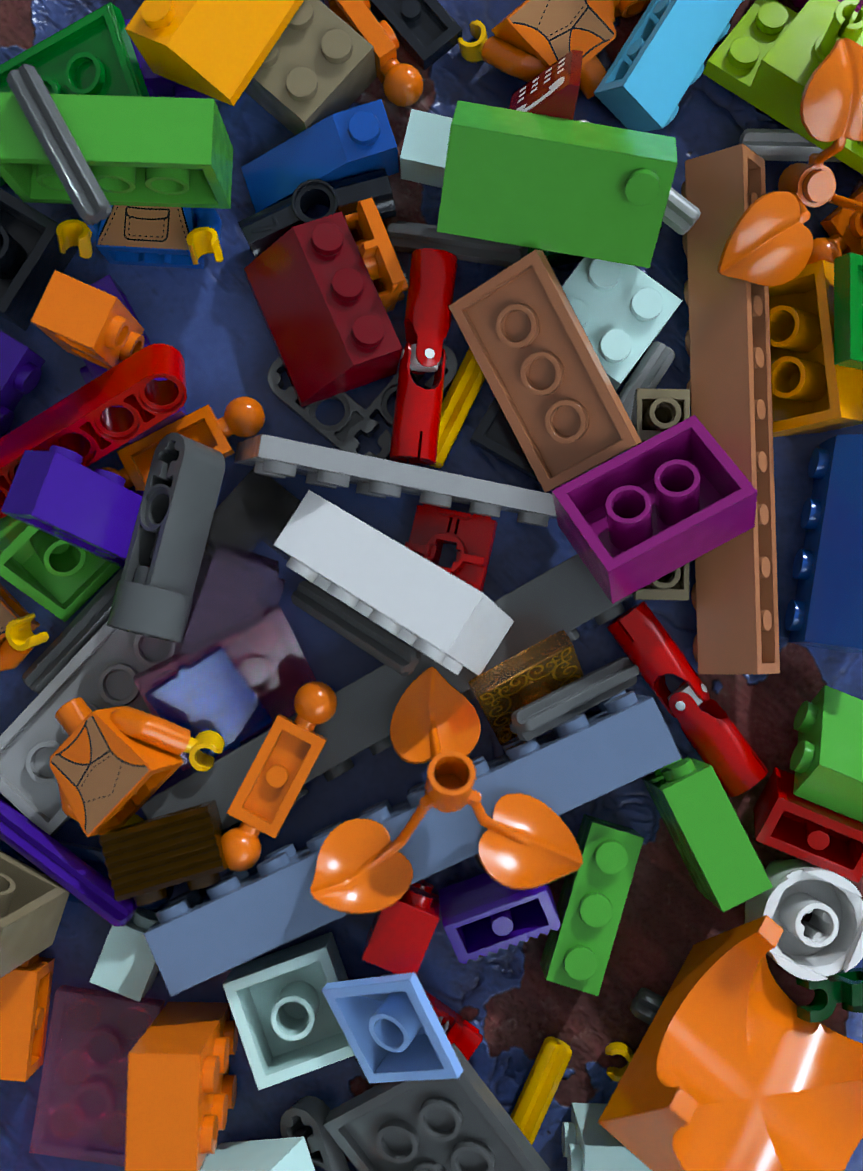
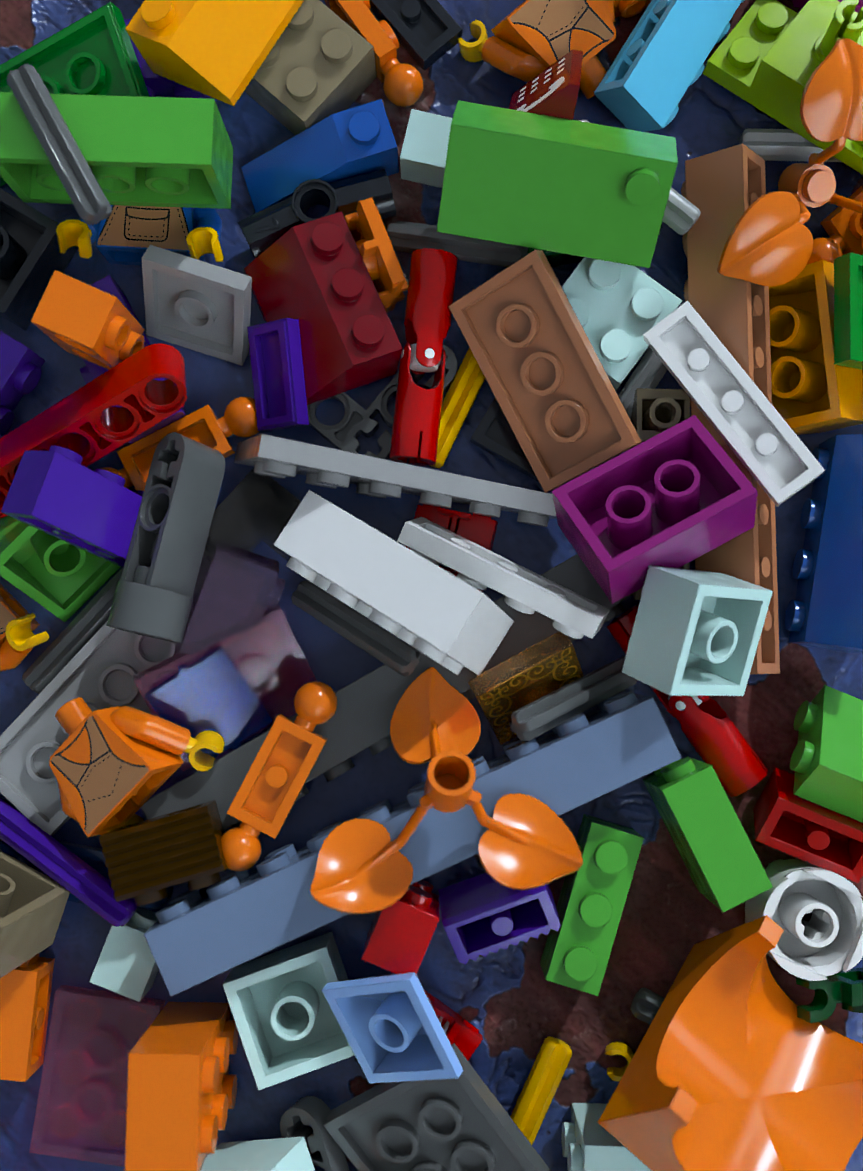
none -> light grey plate [142,245,252,366]
none -> dark purple tile [247,318,309,431]
none -> white plate [397,517,610,639]
none -> light aqua brick [622,565,773,696]
none -> white plate [643,300,825,507]

